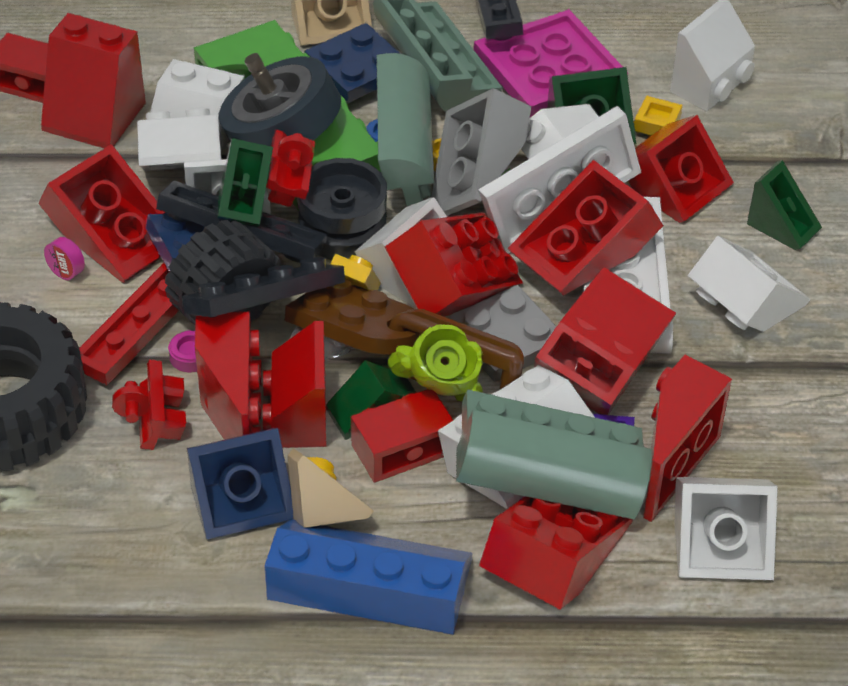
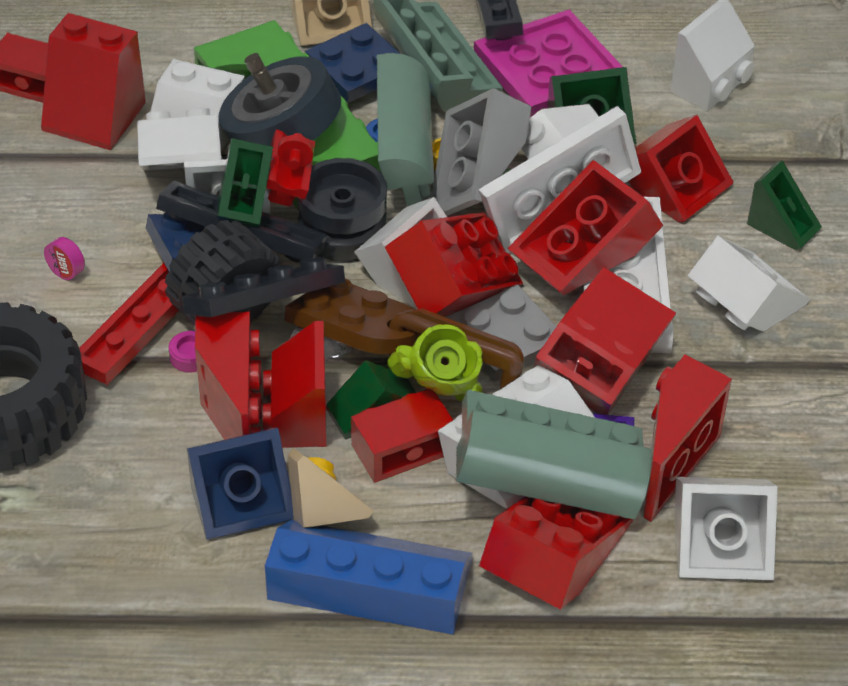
red slope [38,144,165,283] -> none
red hips [112,359,186,450] -> none
yellow plate [330,254,381,291] -> none
yellow plate [634,95,683,136] -> none

